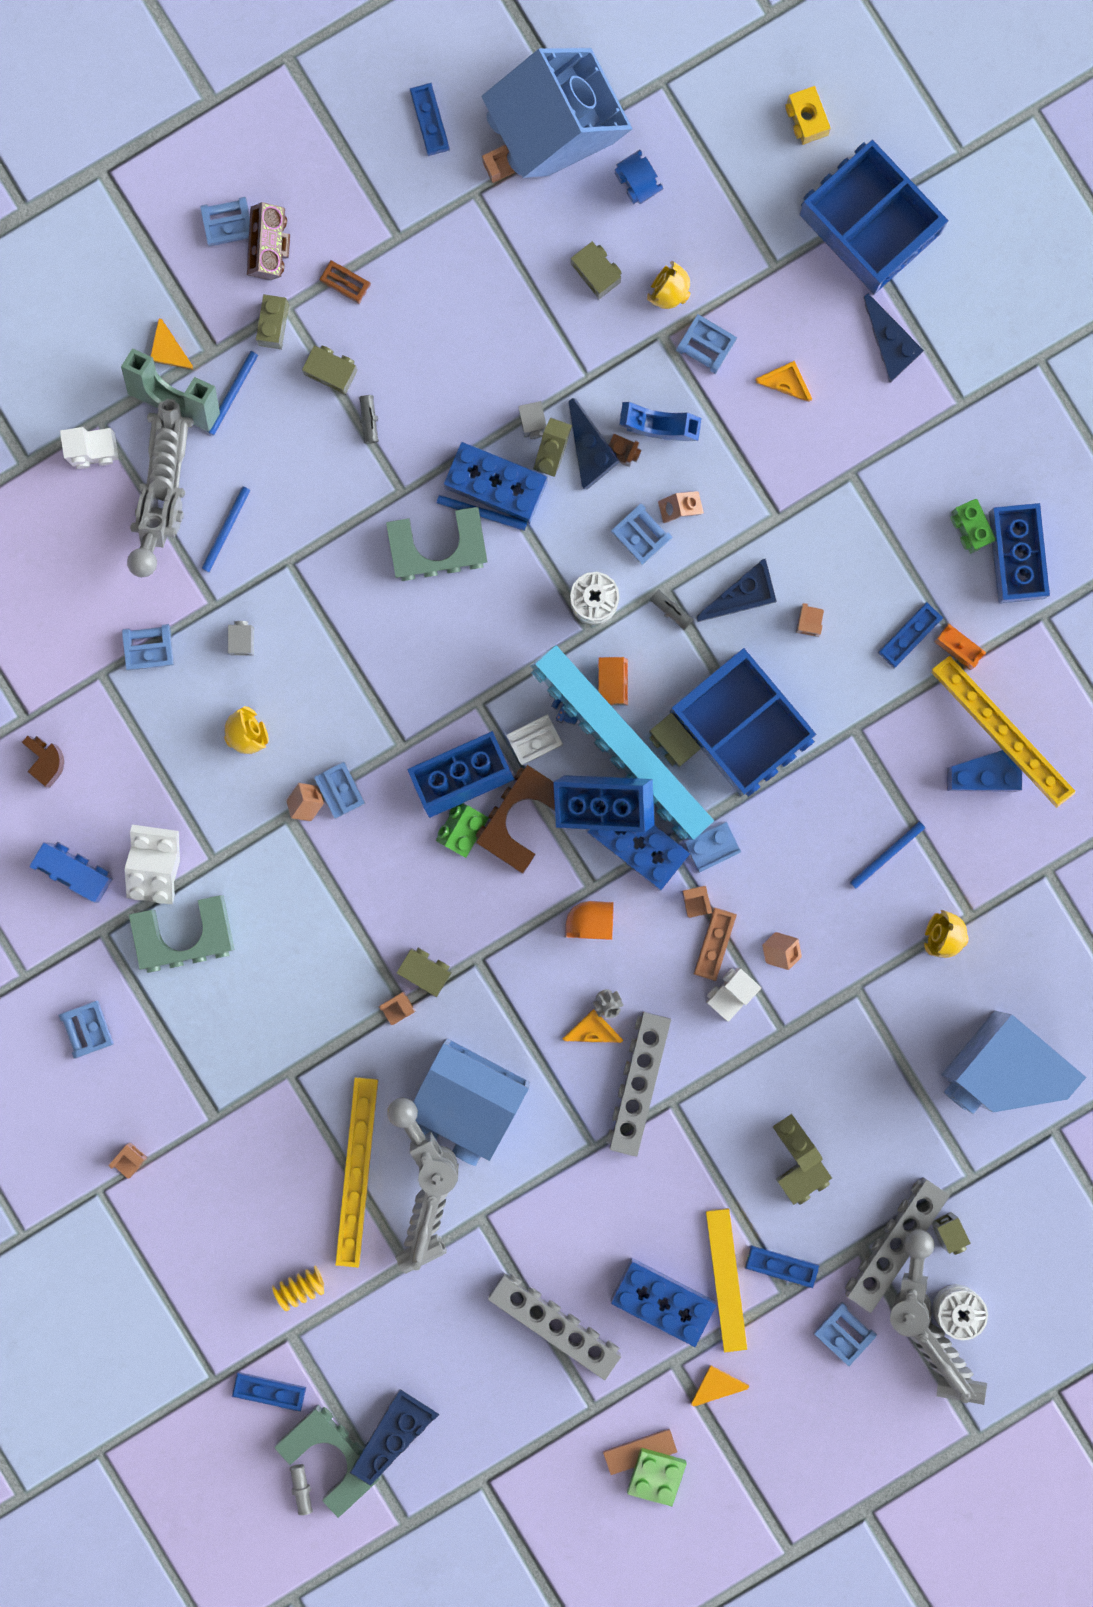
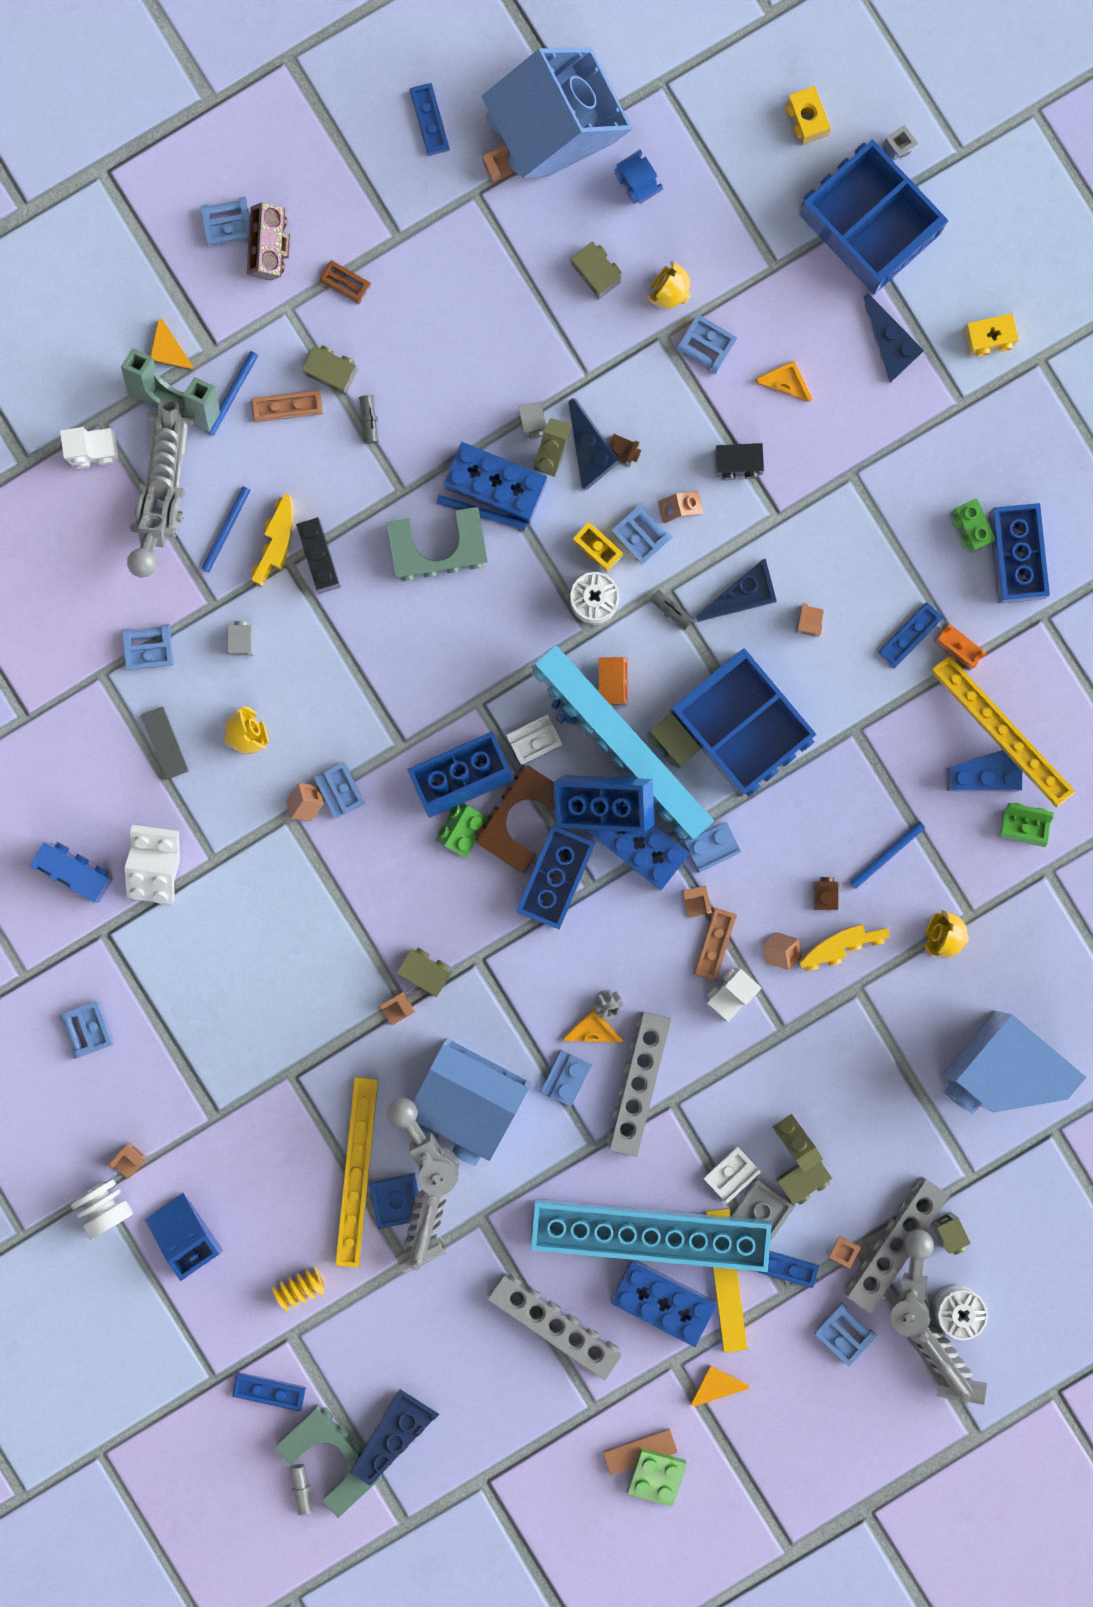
reddish brown brick [22,735,64,788] -> none
sand green arch [129,895,235,973] -> none
olive brick [256,294,289,350] -> none
orange brick [565,901,614,940] -> none
blue arch [619,402,702,441] -> none
none -> white wheel [70,1179,134,1240]
none -> dark grey tile [141,706,189,780]
none -> blue slope [145,1192,223,1282]
none -> nougat tile [251,390,323,423]
none -> yellow slope [251,493,294,587]
none -> black brick [296,517,341,594]
none -> blue tile [369,1173,419,1229]
none -> blue brick [516,825,596,930]
none -> medium azure brick [531,1199,772,1272]
none -> medium blue plate [541,1049,592,1107]
none -> yellow brick [573,521,623,574]
none -> white plate [703,1146,761,1204]
none -> black brick [715,443,764,480]
none -> light grey tile [730,1178,795,1242]
none -> yellow slope [798,924,890,971]
none -> reddish brown bracket [814,877,840,910]
none -> nougat panel [827,1236,861,1268]
none -> light grey brick [882,125,918,161]
none -> yellow brick [964,313,1019,357]
none -> bright green bracket [1000,803,1054,847]

